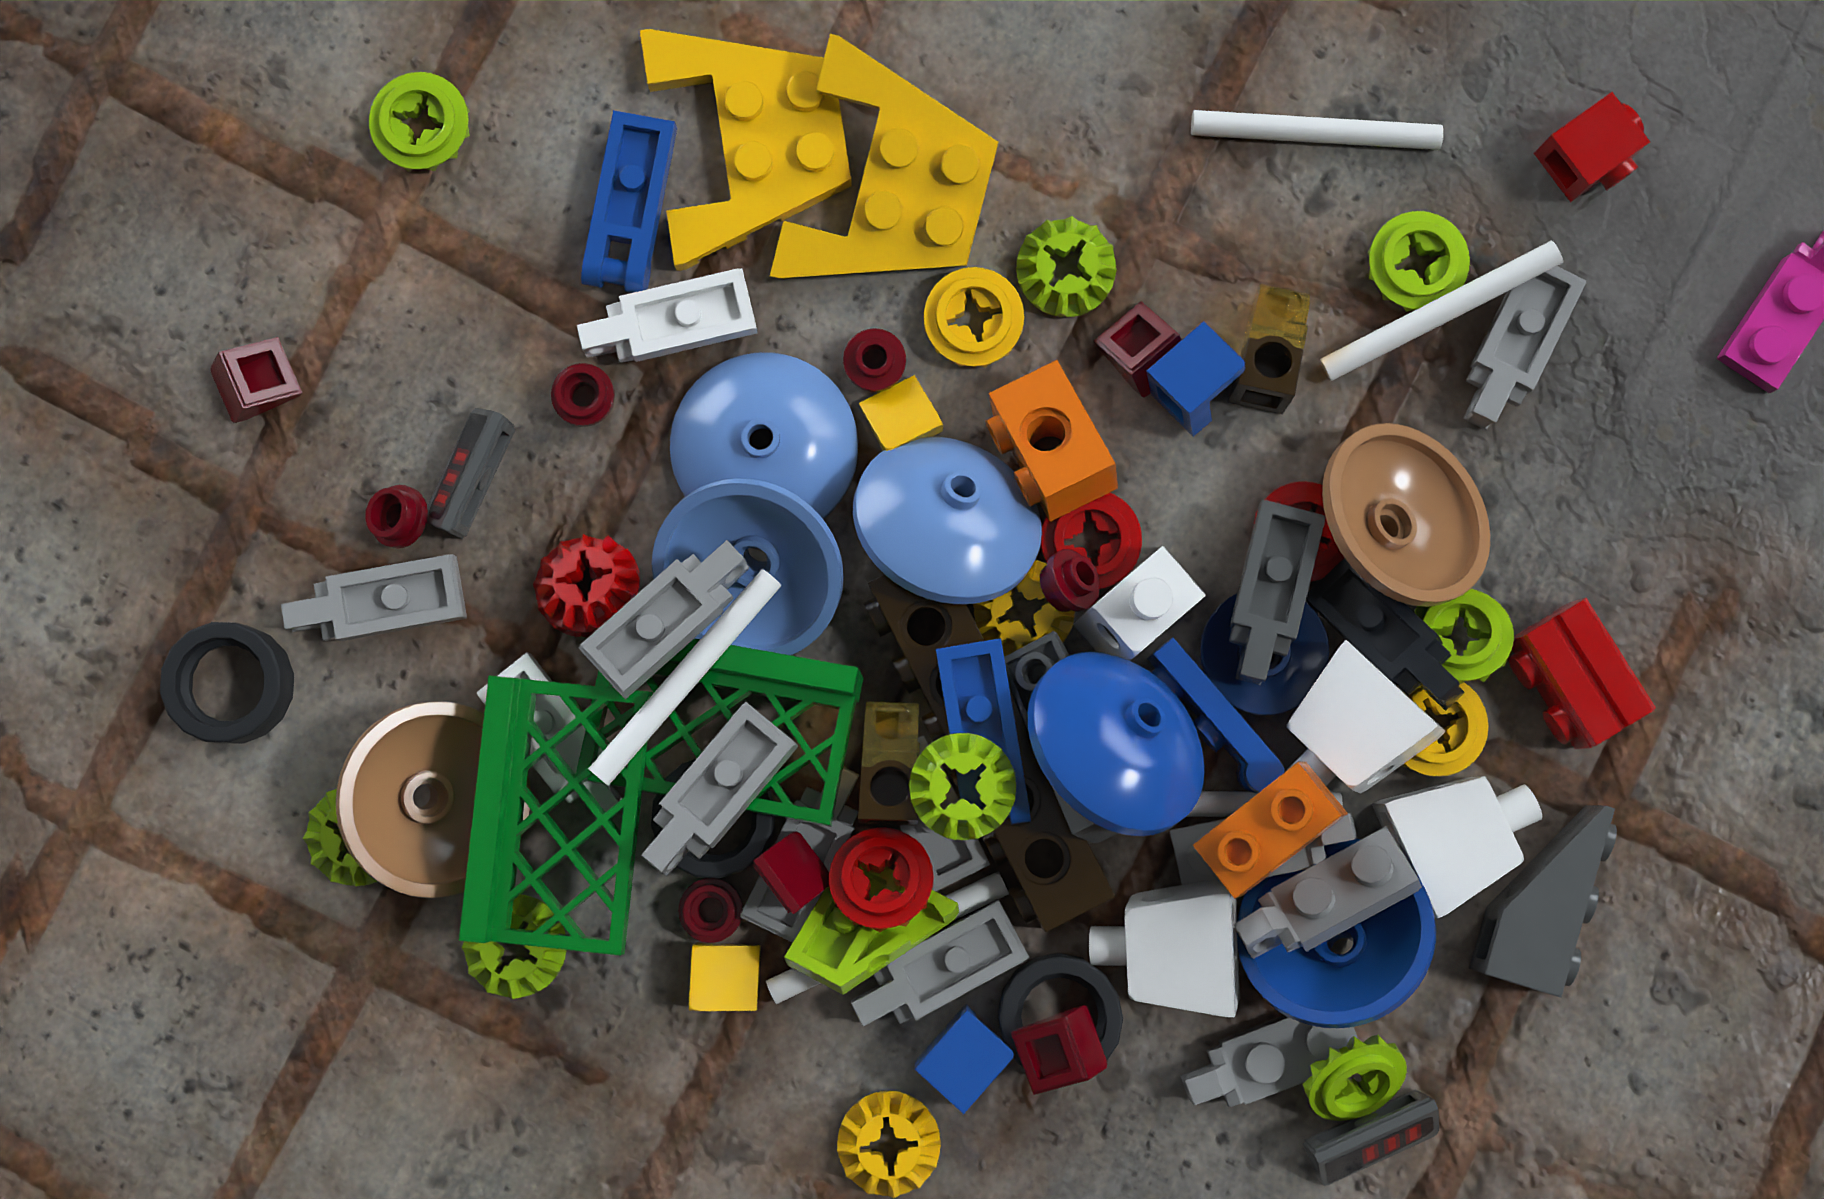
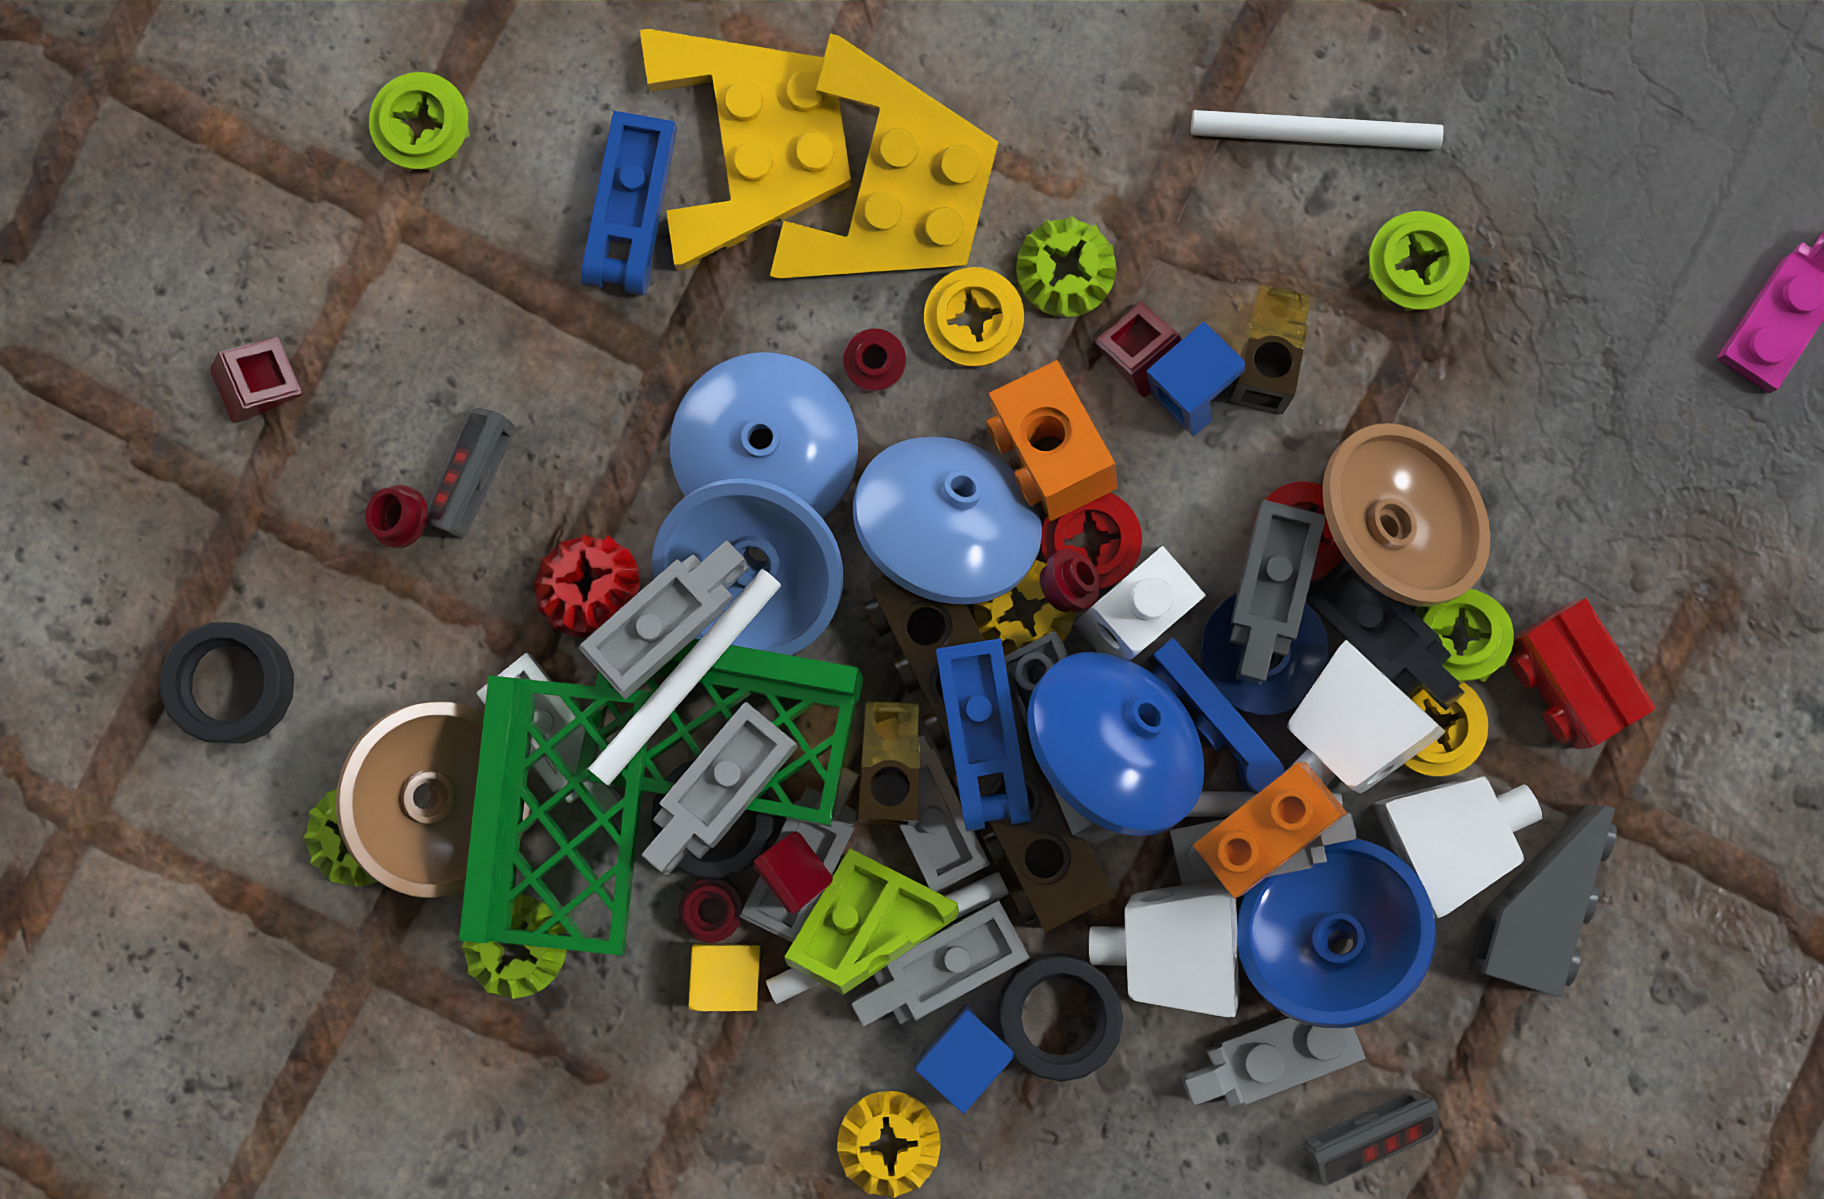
light grey hinge [281,554,467,641] -> none
dark red plate [551,363,615,427] -> none
white hinge [577,268,758,362] -> none
red gear [829,827,934,933] -> none
yellow slope [859,375,943,451] -> none
lime gear [909,733,1016,840] -> none
dark red slope [1011,1005,1108,1095] -> none
light grey hinge [1234,826,1422,959] -> none
lime gear [1303,1034,1407,1121] -> none
white bar [1320,240,1563,381] -> none
light grey hinge [1463,266,1586,430] -> none
red brick [1533,92,1650,203] -> none

